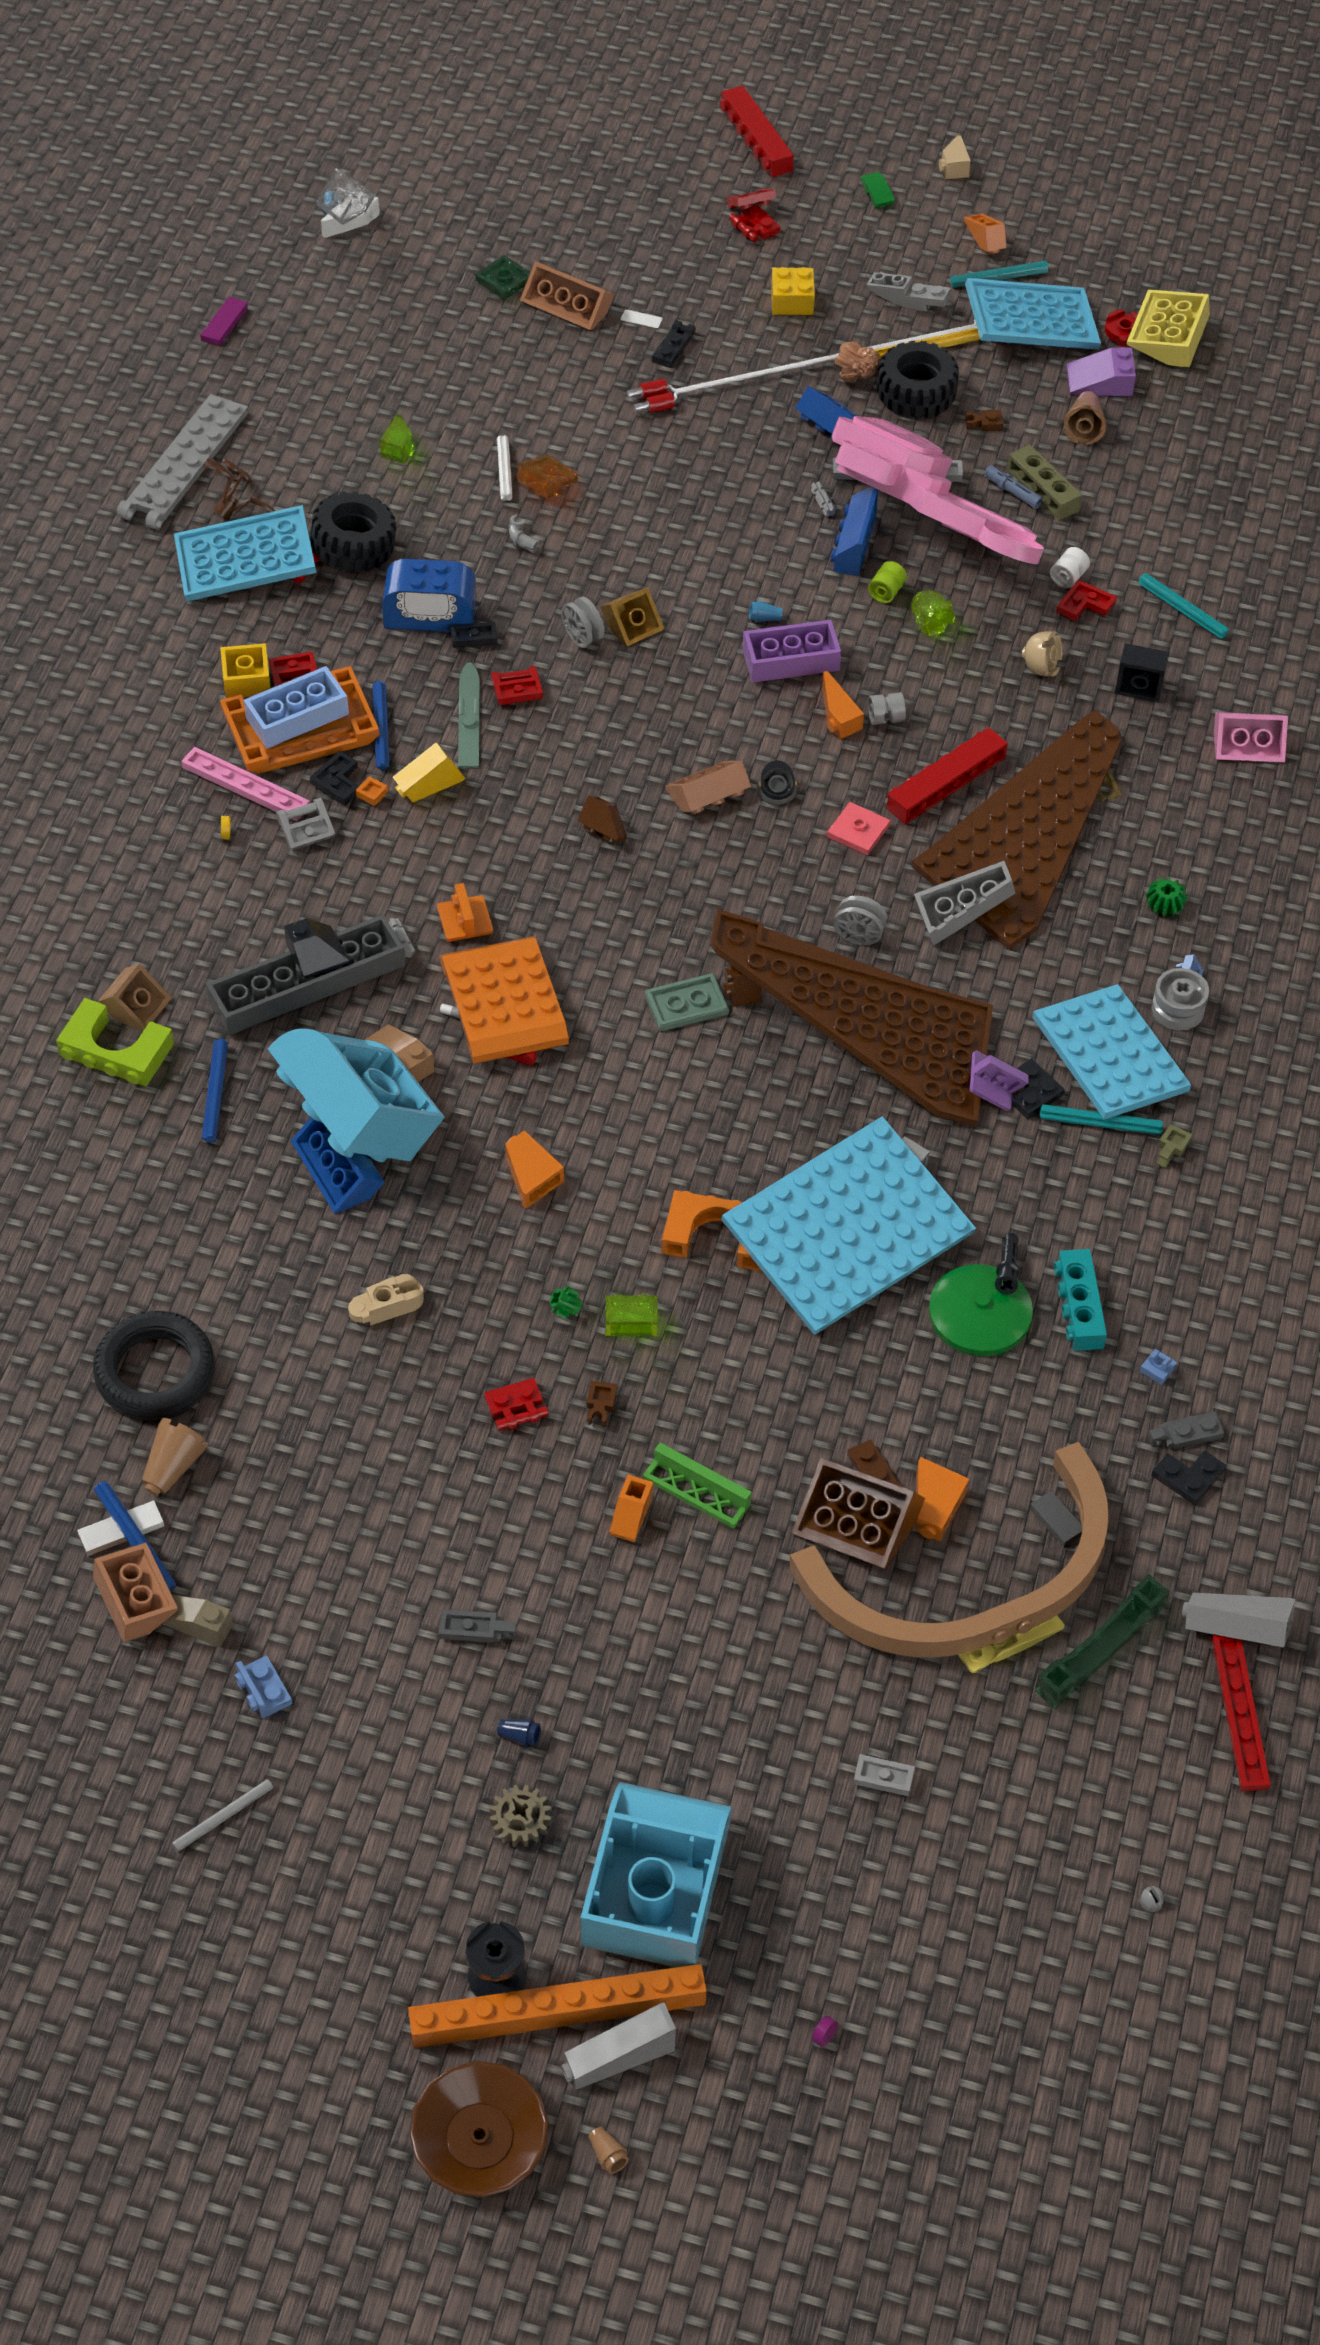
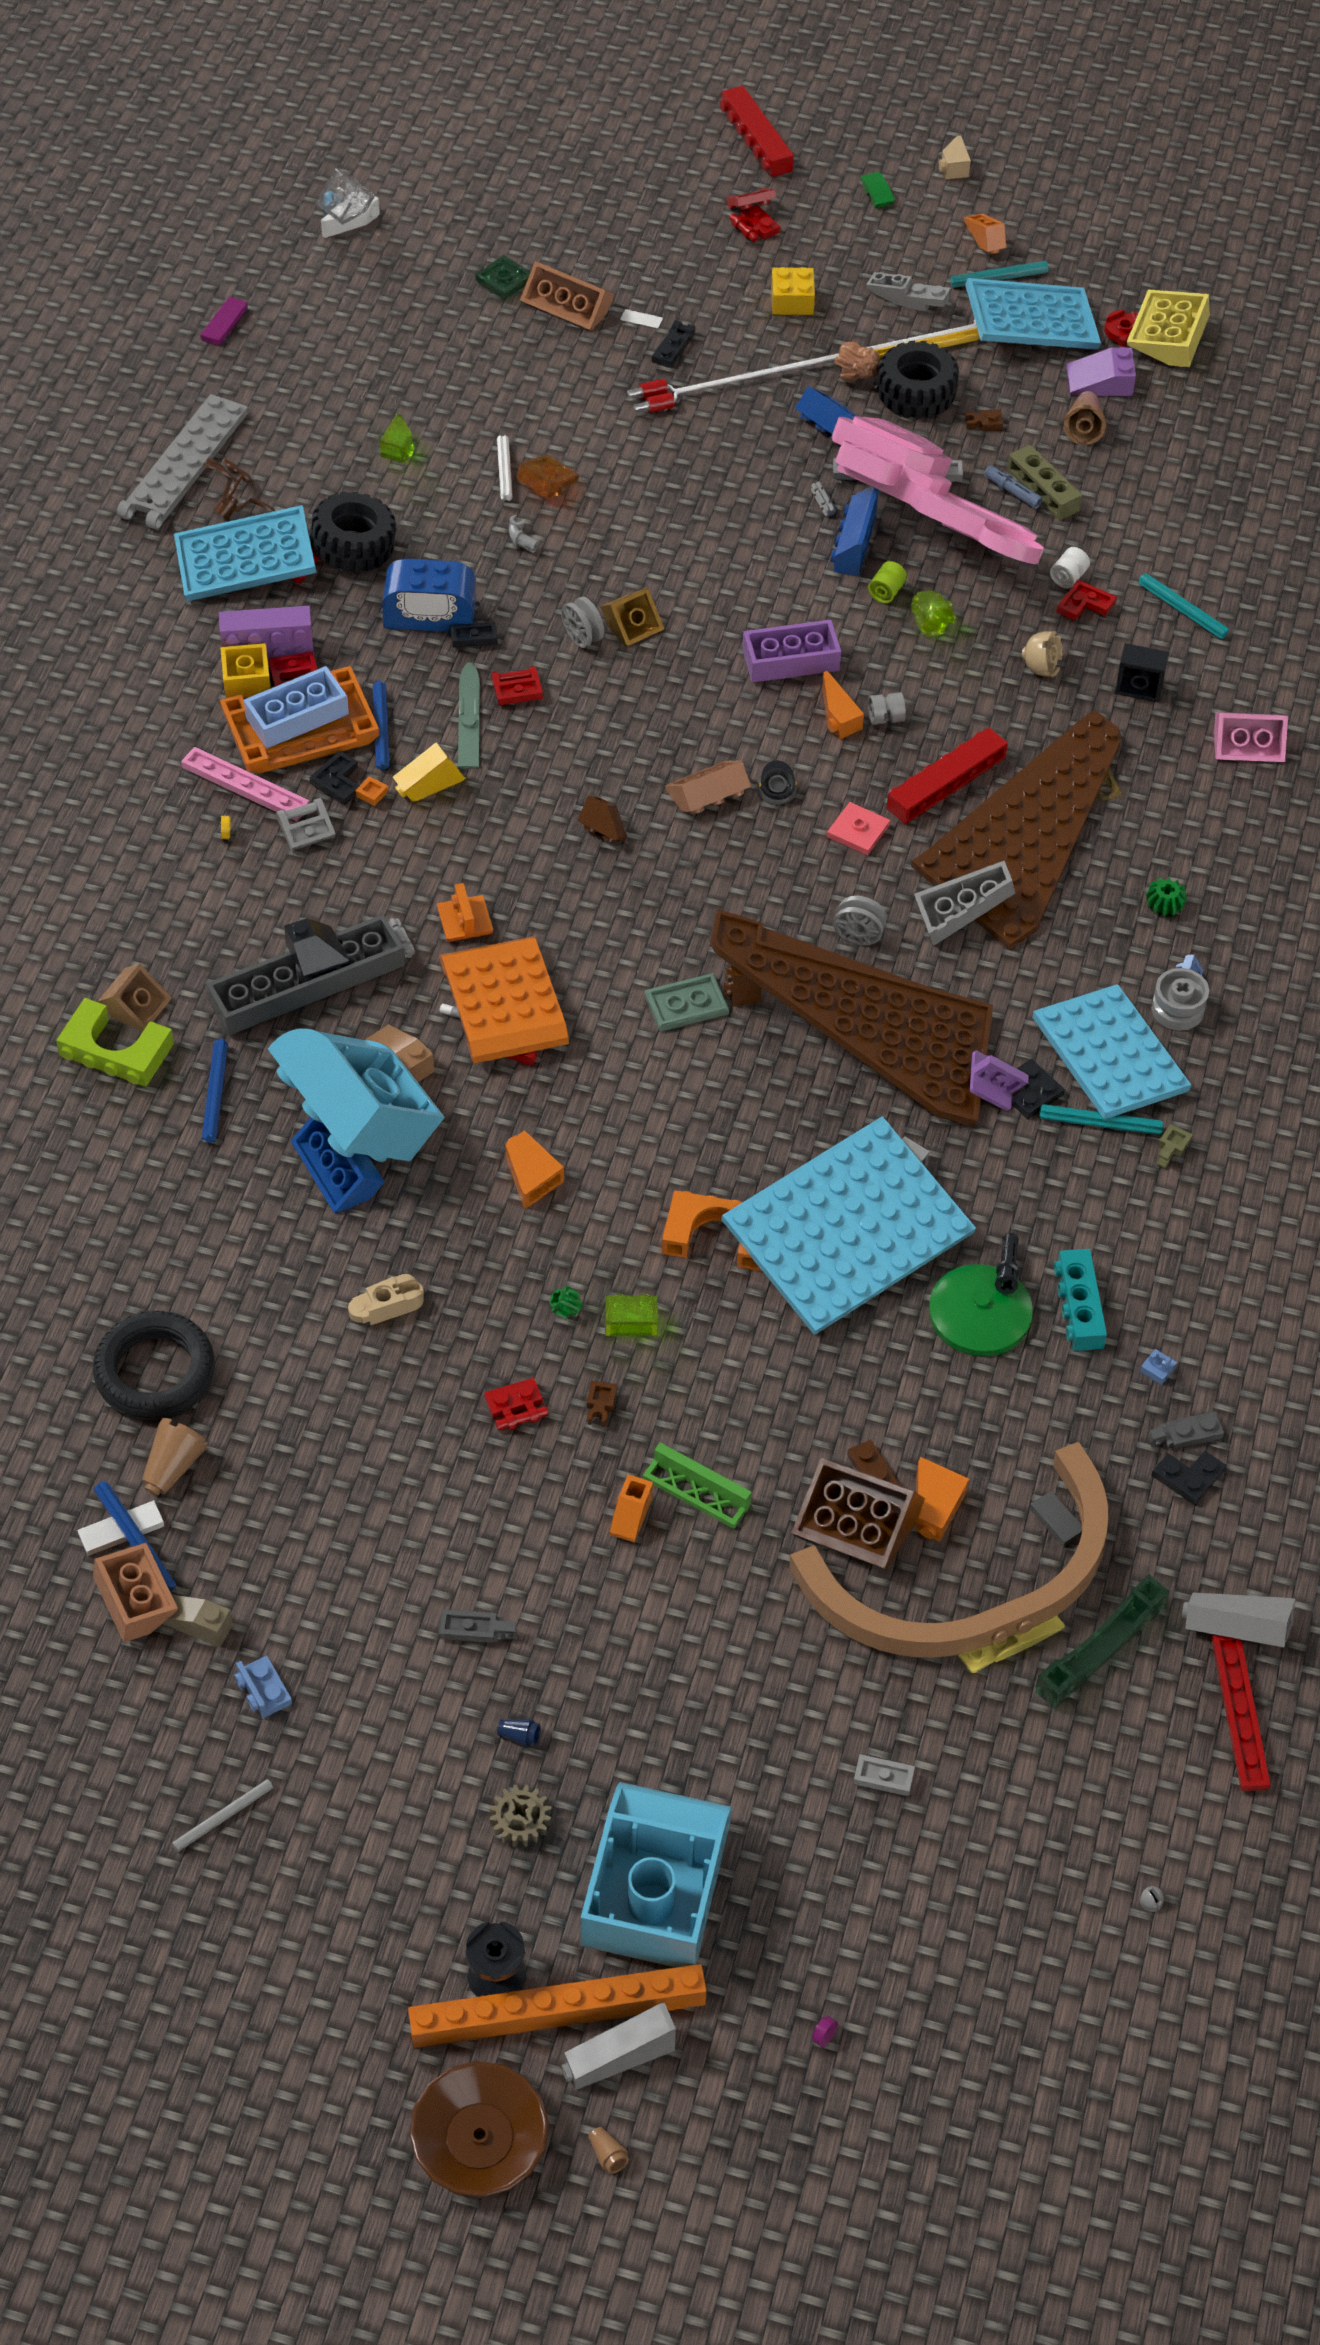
dark azure cone [749,600,783,622] -> none
none -> medium lavender brick [219,606,314,659]

